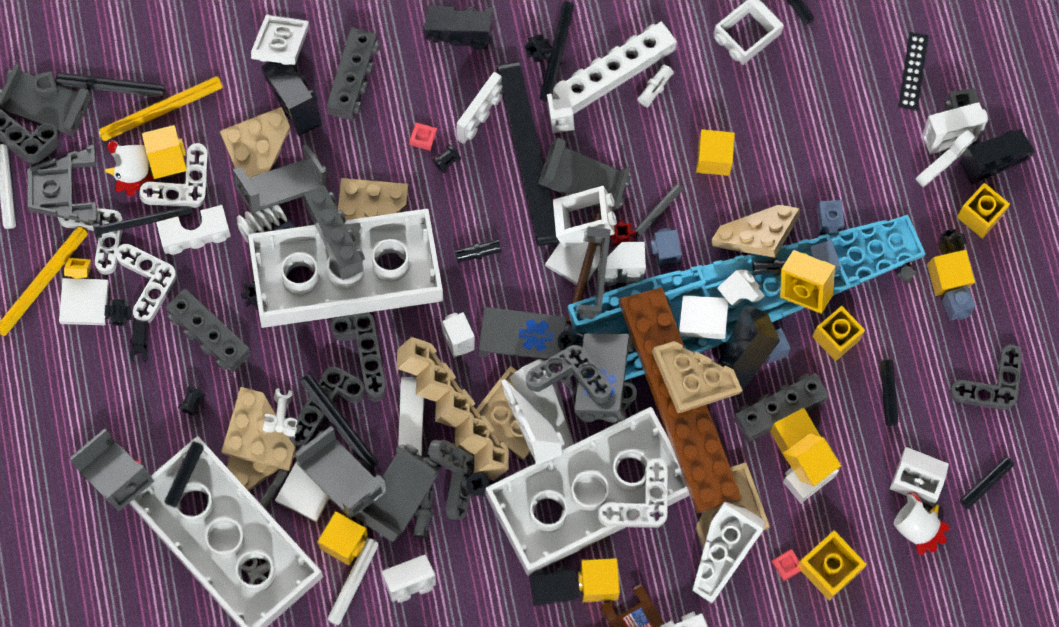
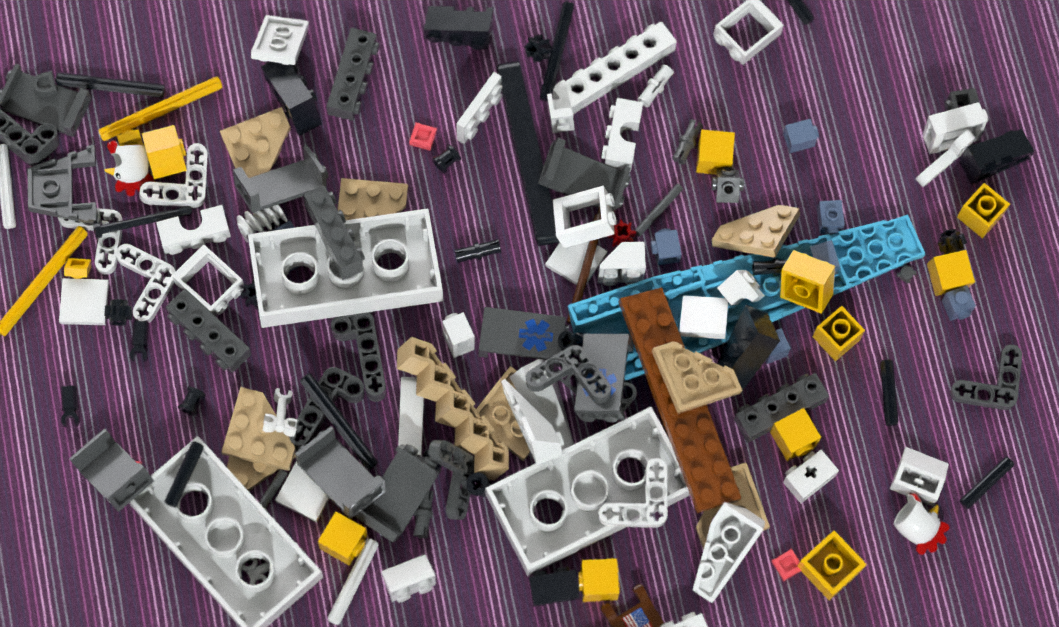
dark grey panel [575,226,611,319] -> none
yellow head [783,433,841,486] -> none
black sticker [898,32,929,111] -> none
none -> black bar [61,385,80,427]
none -> yellow plate [117,129,143,146]
none -> white window [172,245,244,316]
none -> white arch [602,98,643,171]
none -> dark grey pin [672,120,703,164]
none -> dark grey brick [711,167,744,203]
none -> sand blue brick [783,119,819,153]

